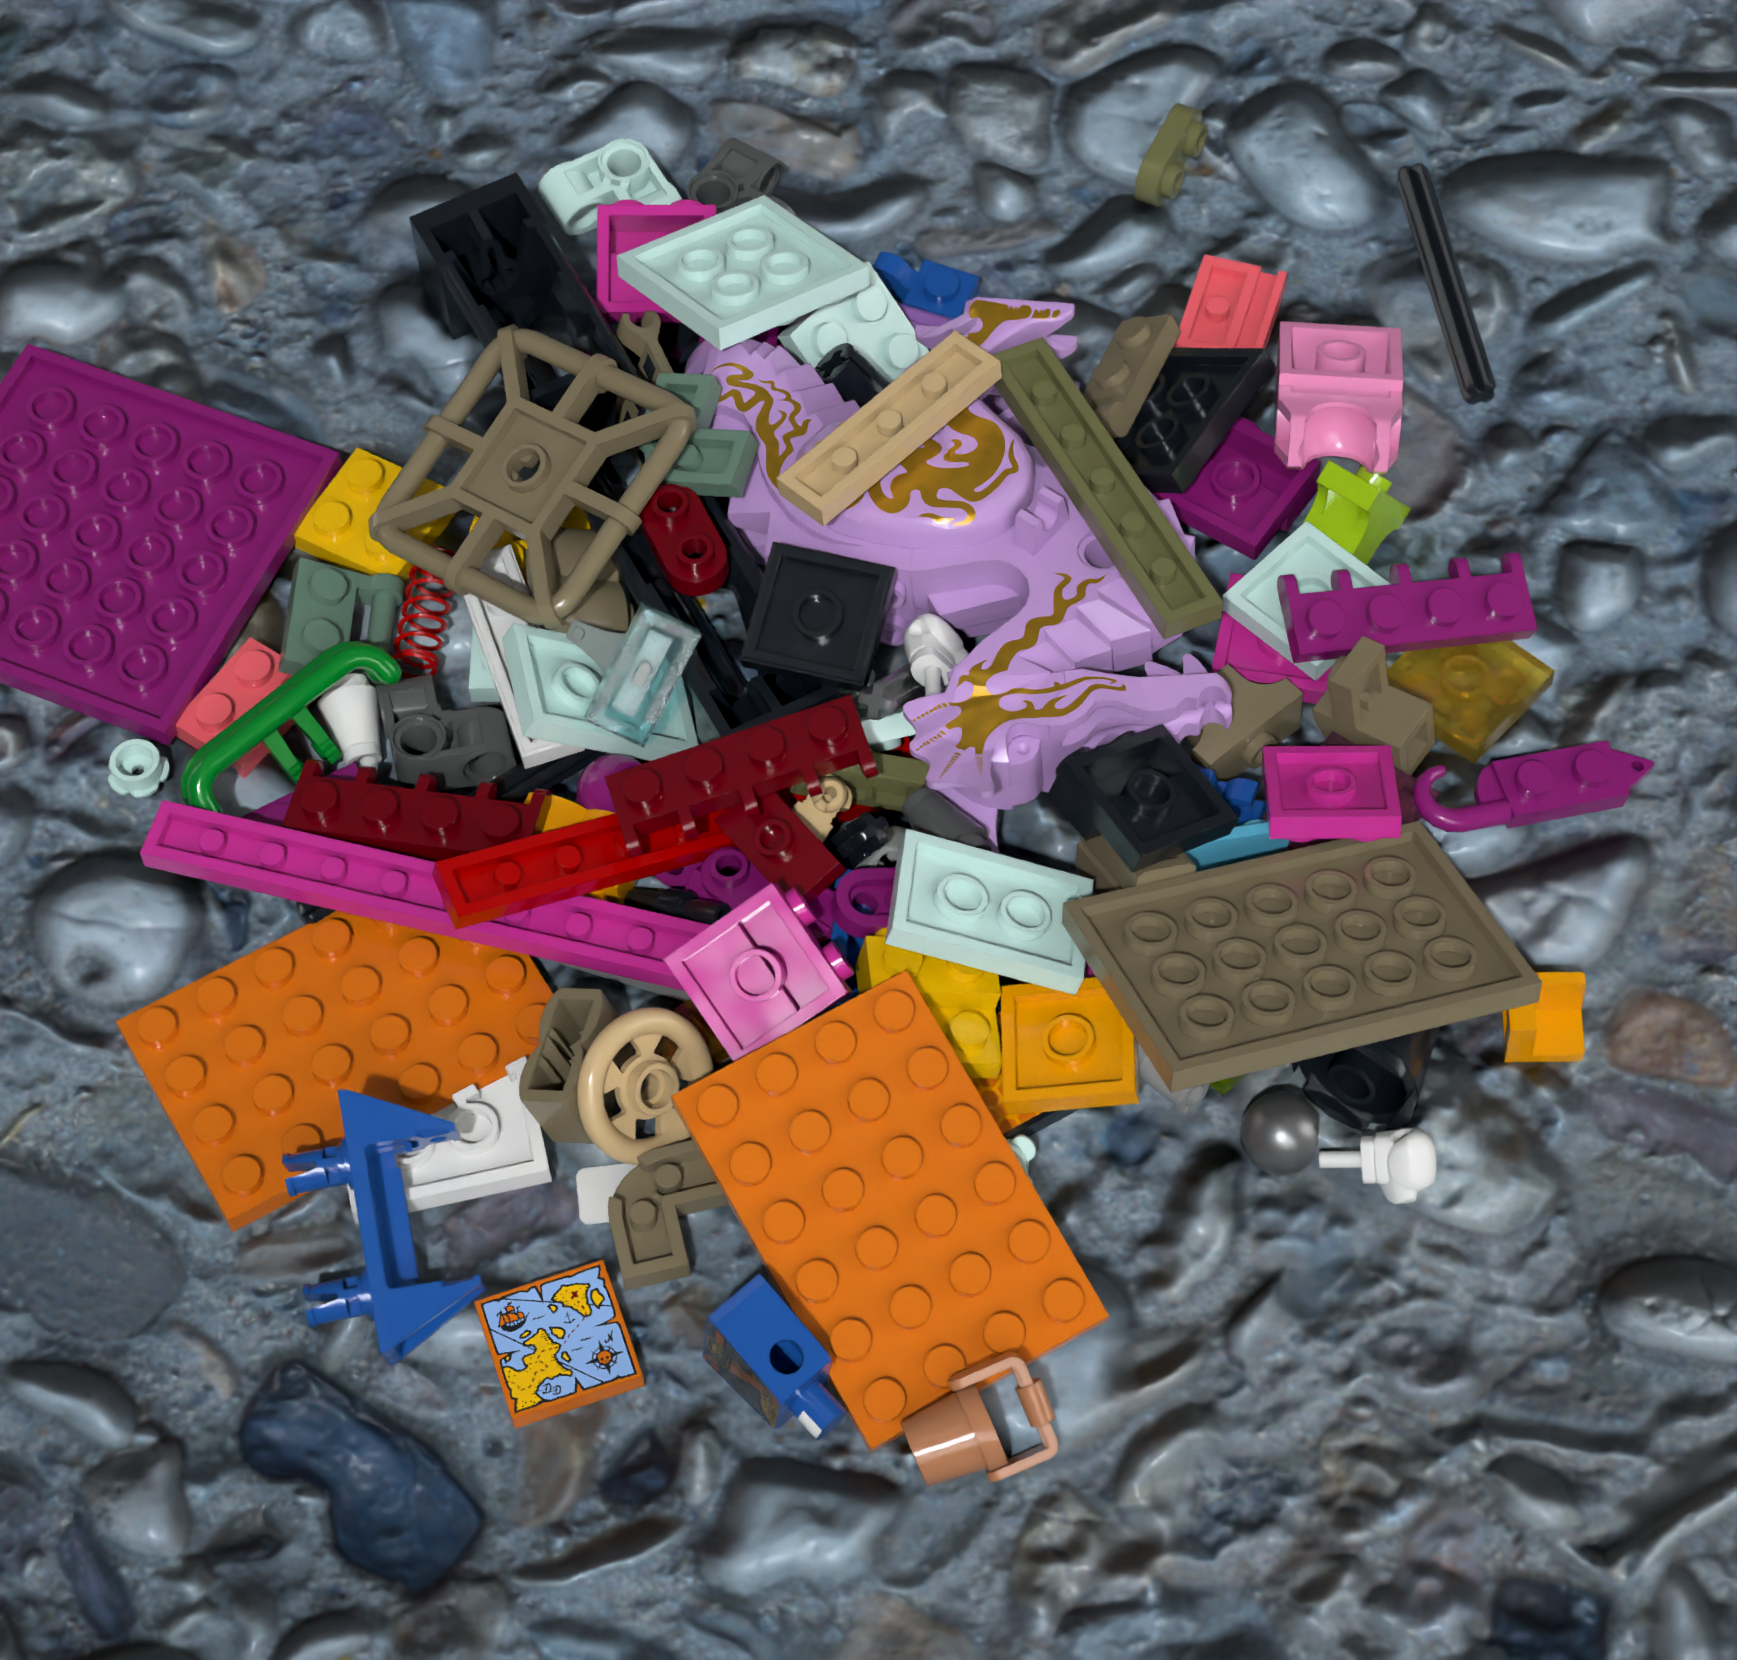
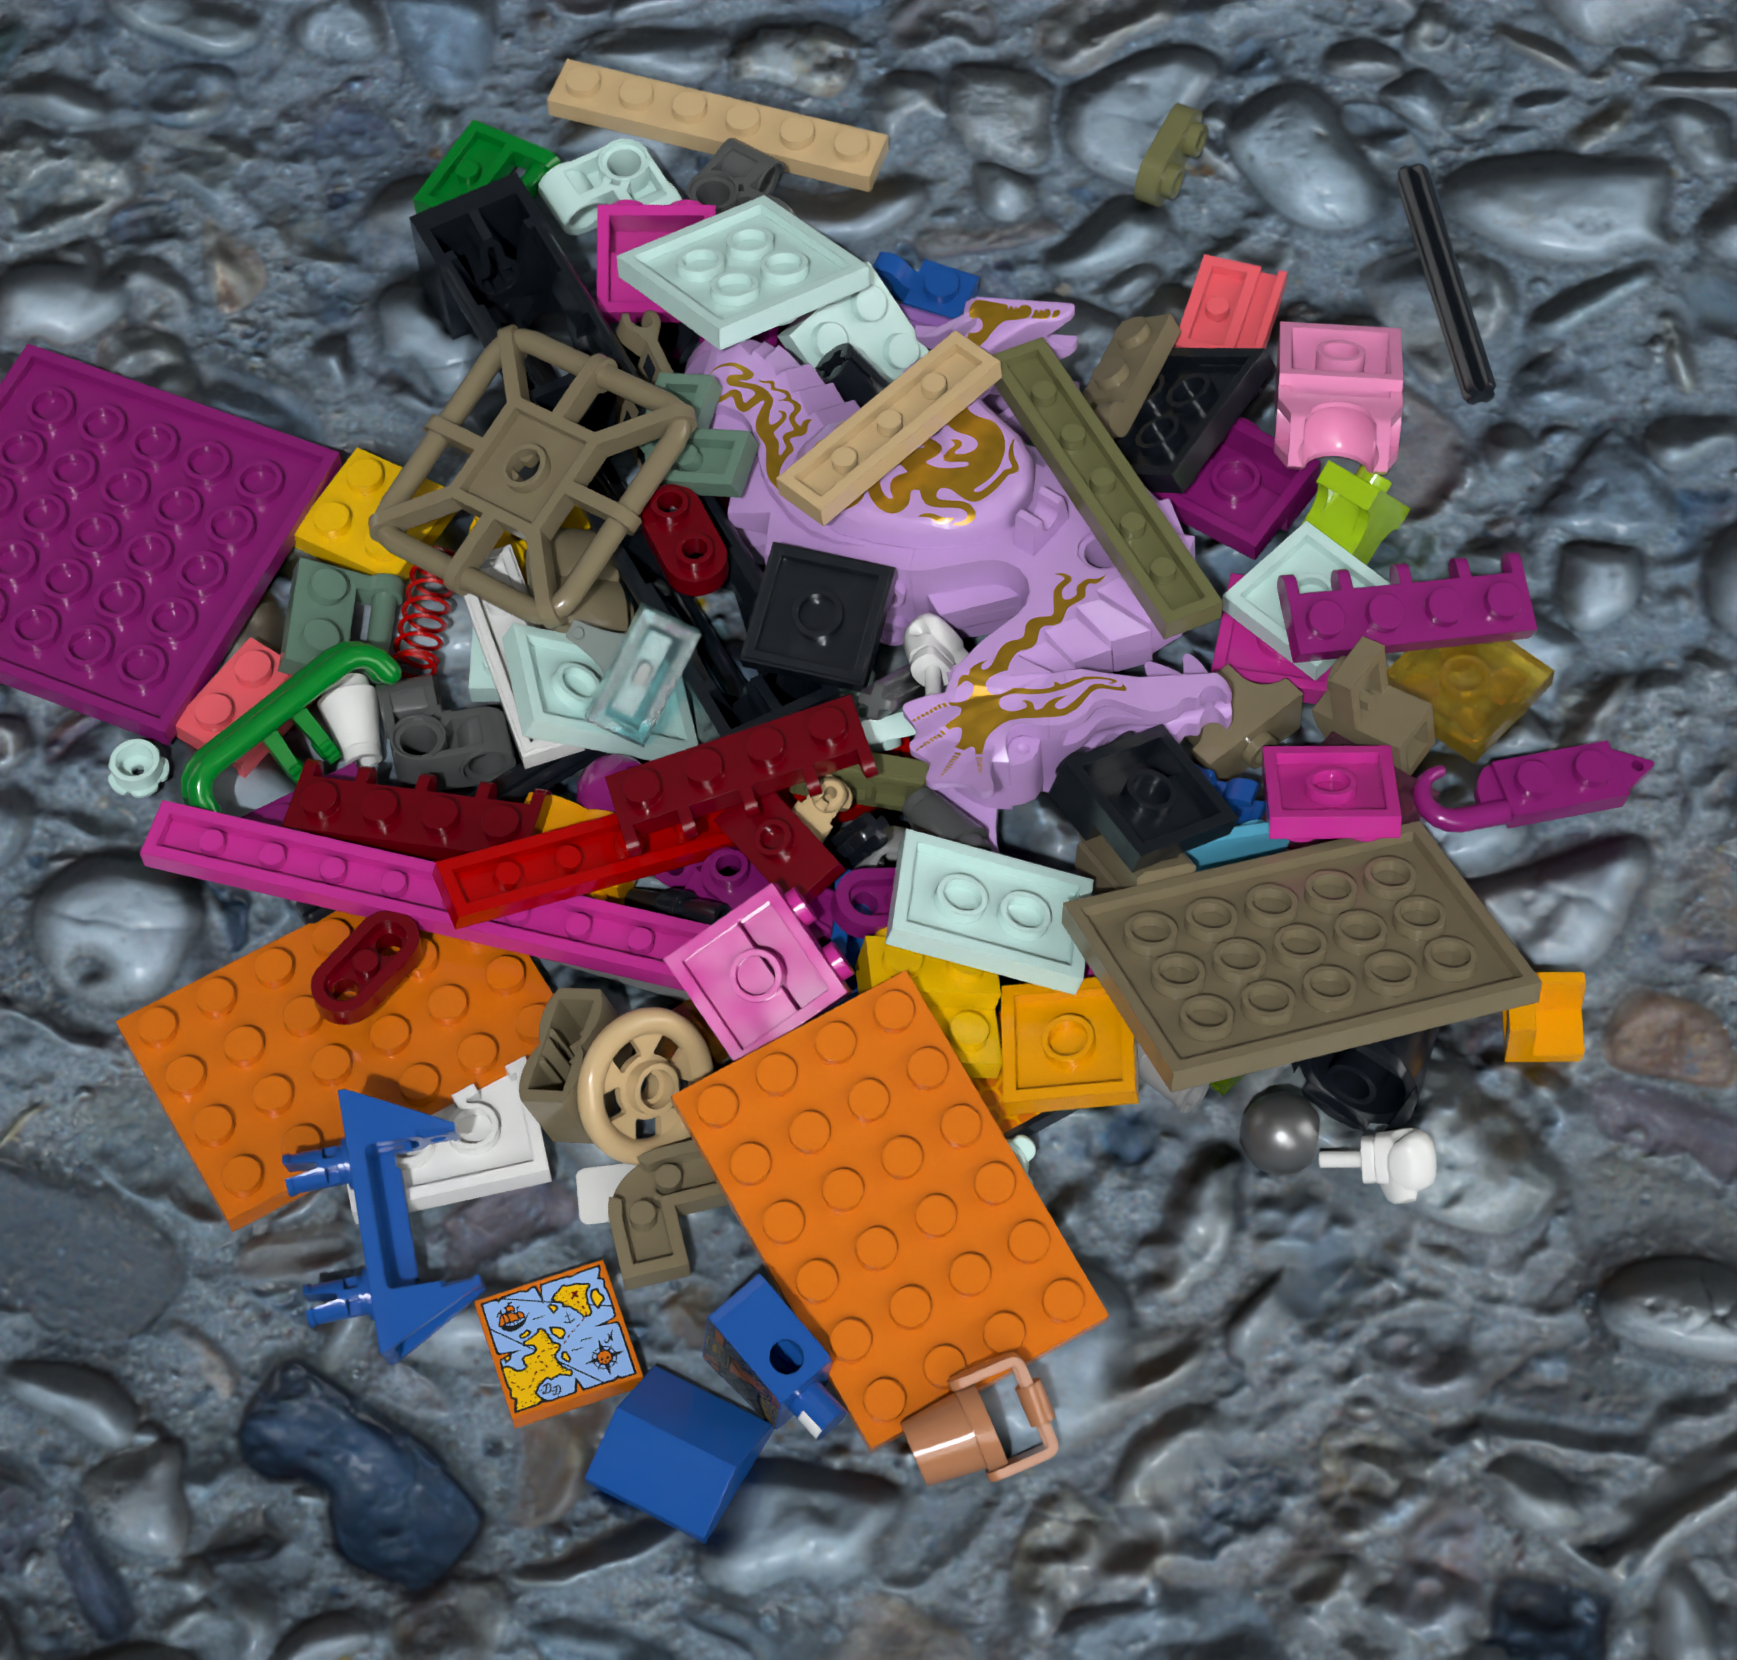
none -> dark red plate [311,910,423,1025]
none -> green plate [413,119,562,214]
none -> tan plate [547,59,889,192]
none -> blue slope [585,1366,774,1544]

